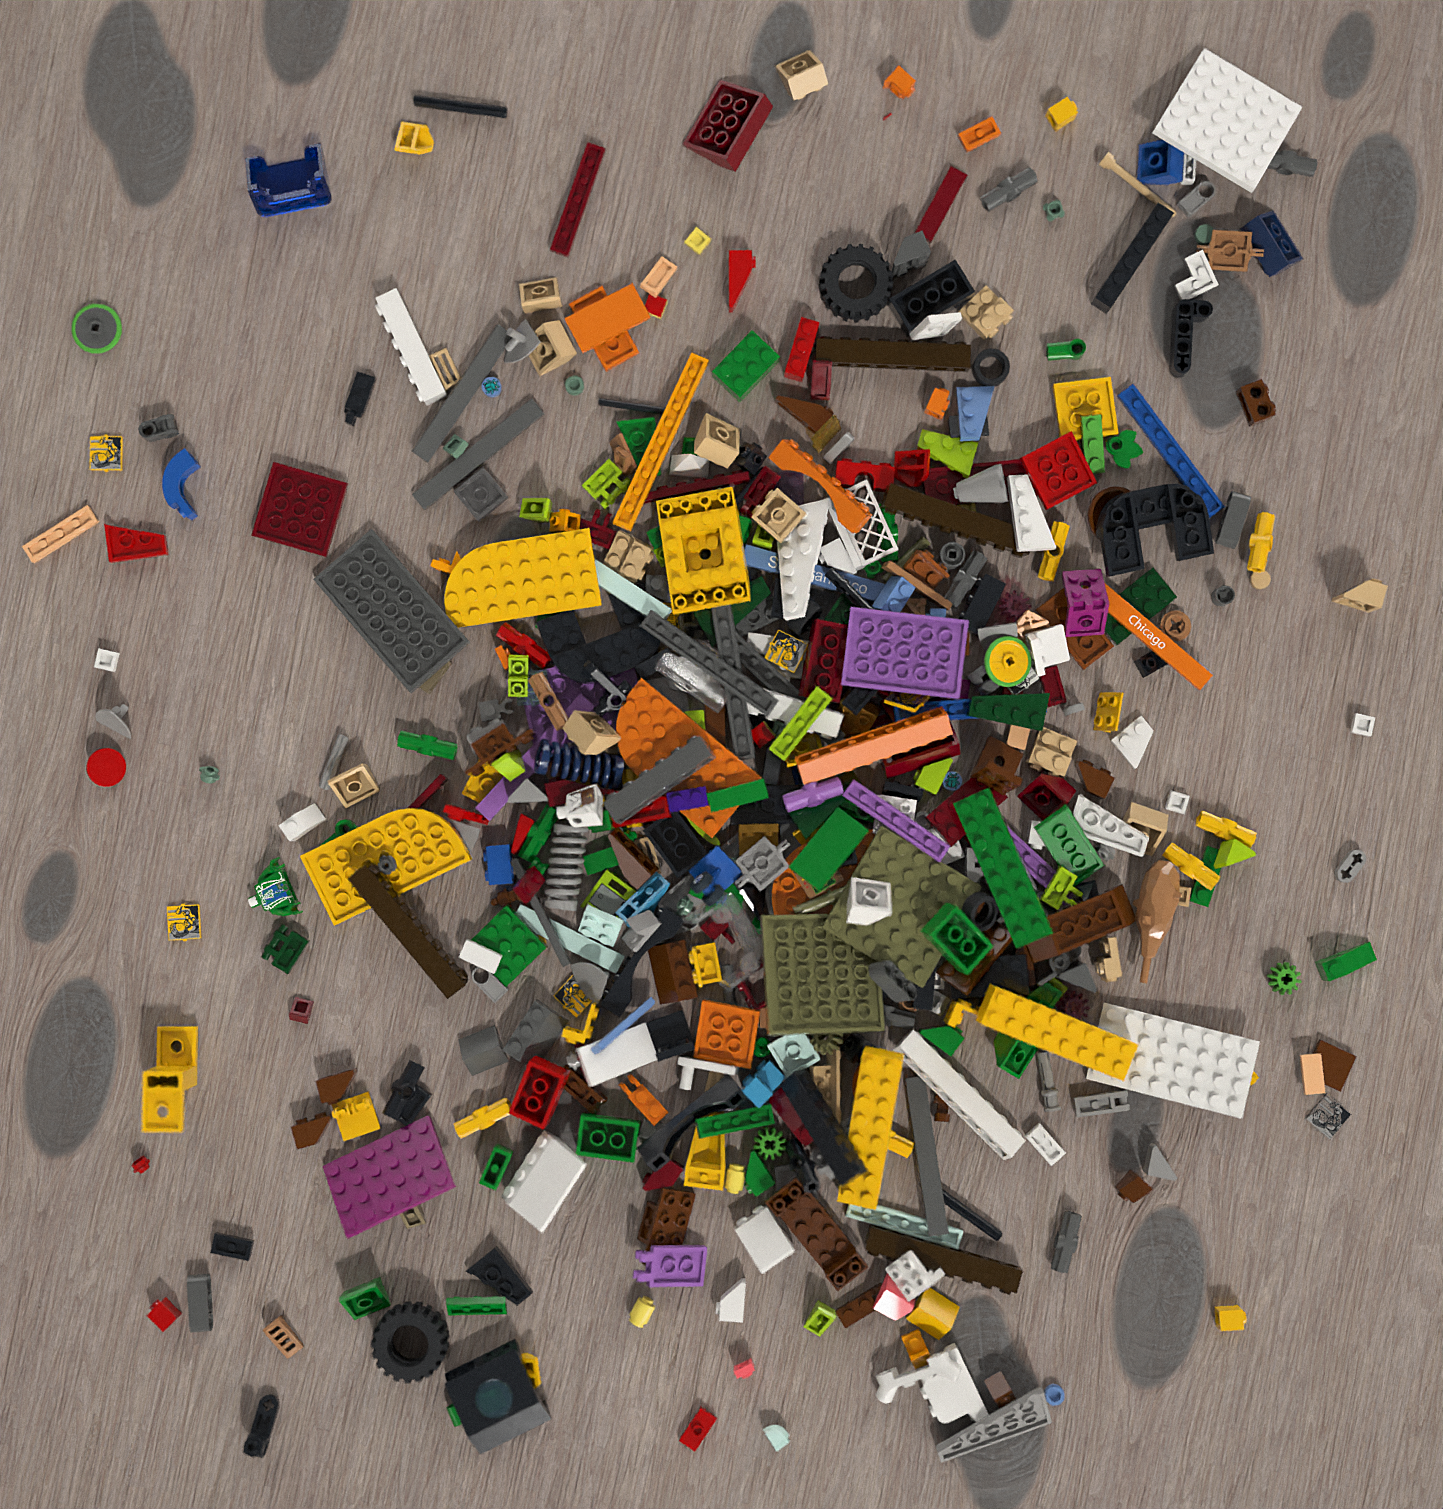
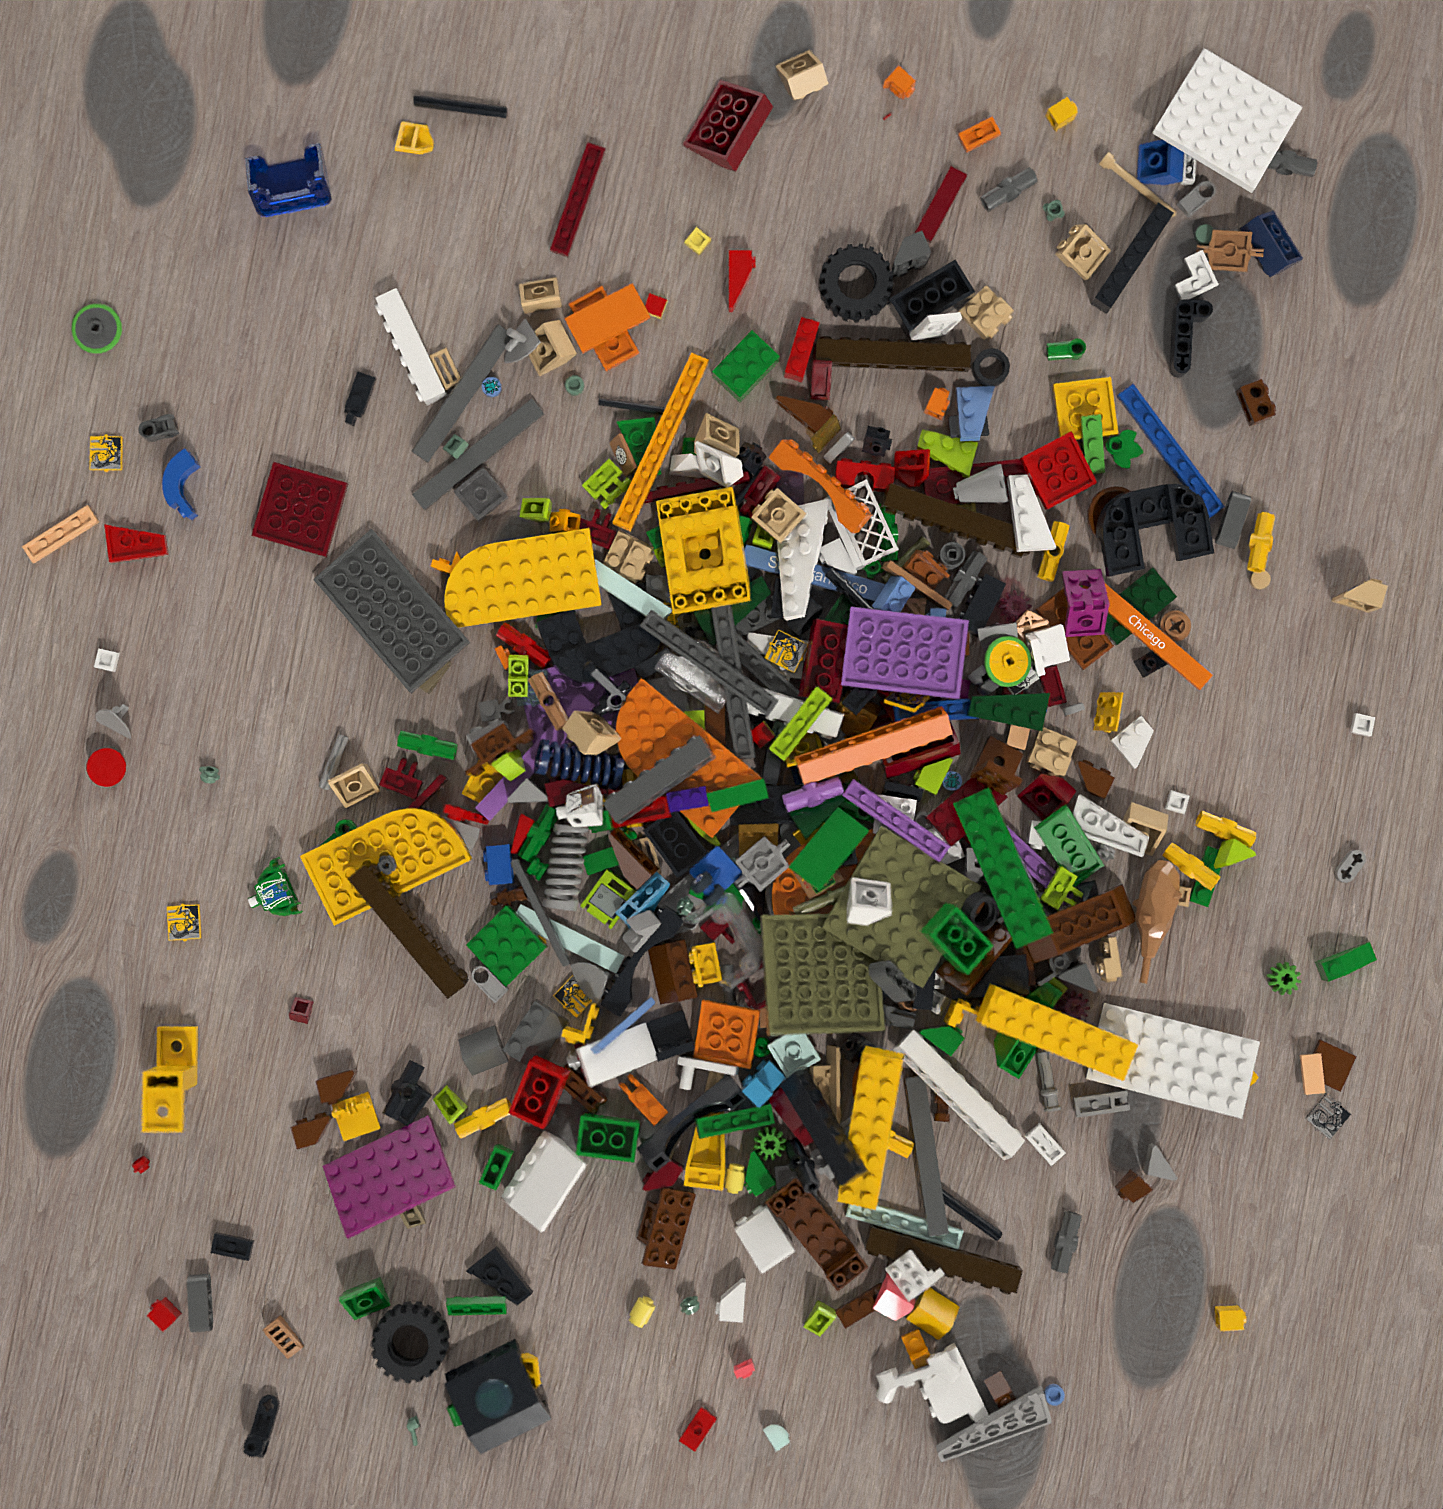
dark green plate [261,924,310,974] -> none
white slope [279,803,326,842] -> none
white tile [459,939,503,974] -> none
dark red plate [513,866,546,904] -> none
light aqua plate [578,905,624,947] -> none
medium nougat tile [614,446,632,474] -> none
medium lavender tile [633,1245,707,1287] -> none
light nougat tile [640,256,677,298] -> none
olive gear [810,1033,843,1055] -> none
dark grey wheel [1211,585,1235,607] -> none
none -> dark red hinge [379,757,423,799]
none -> sand green hand [407,1416,420,1446]
none -> lime slope [433,1085,468,1124]
none -> sand green plate [680,1296,699,1315]
none -> white slope [695,441,743,488]
none -> black brick [862,425,892,457]
none -> tan plate [1055,224,1111,280]

